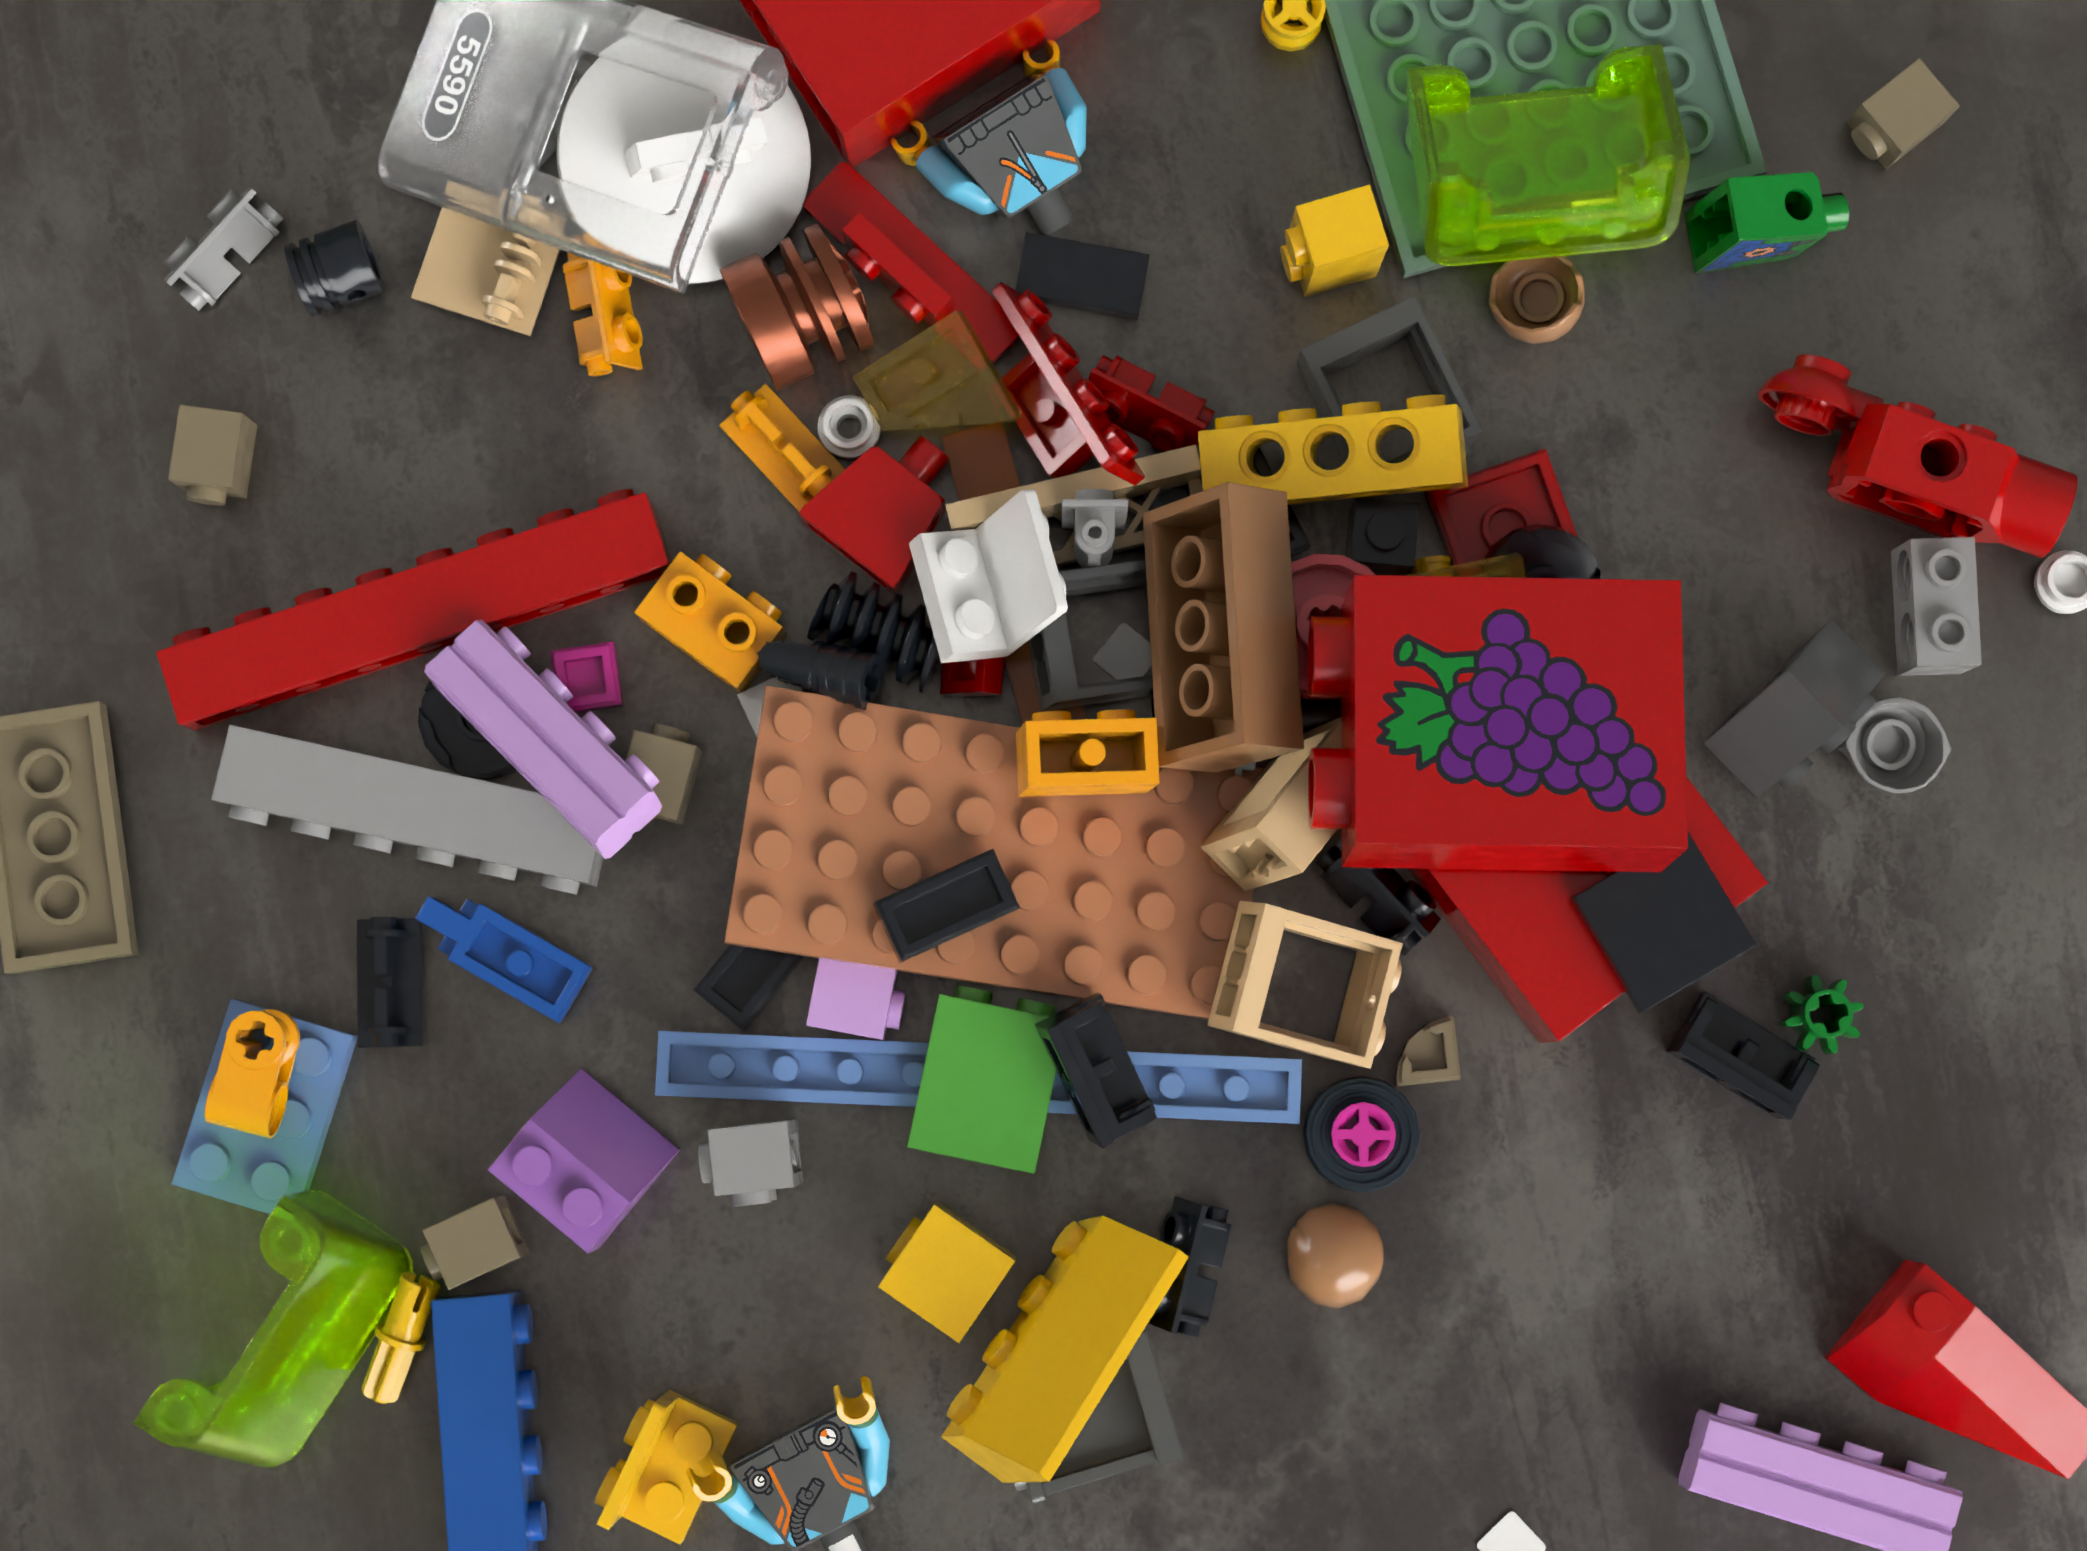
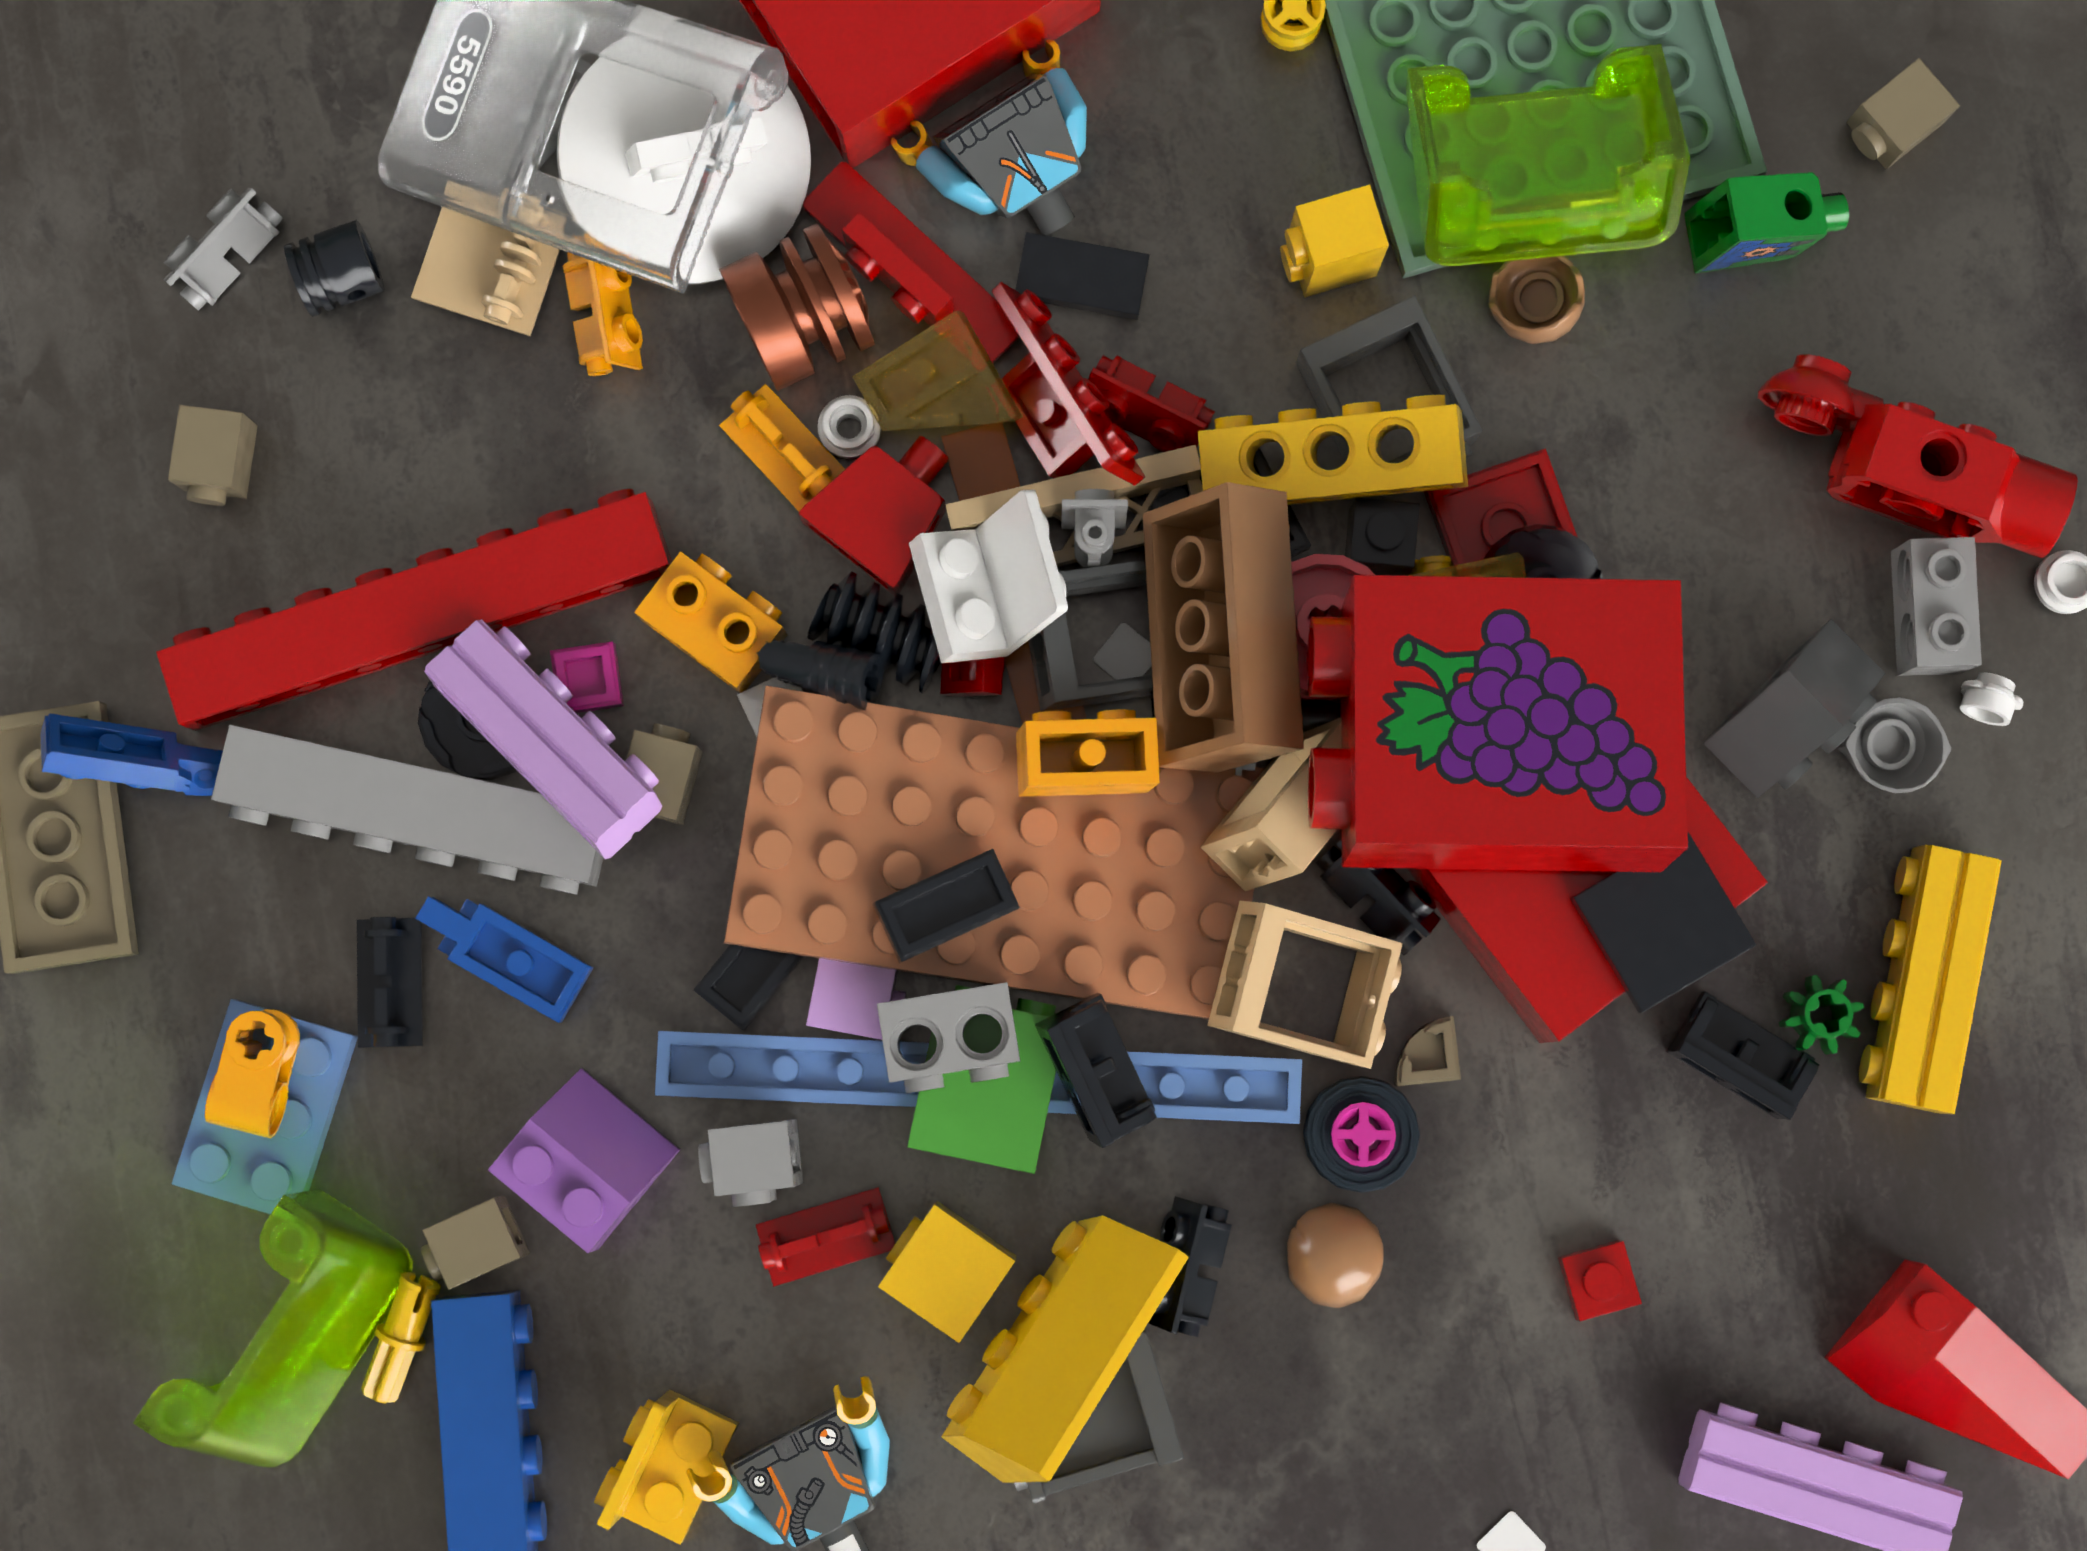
none -> blue hinge [40,713,223,796]
none -> red hinge [755,1187,896,1287]
none -> light grey brick [877,982,1021,1093]
none -> red plate [1558,1240,1642,1321]
none -> yellow brick [1859,844,2002,1114]
none -> white plate [1960,672,2023,726]

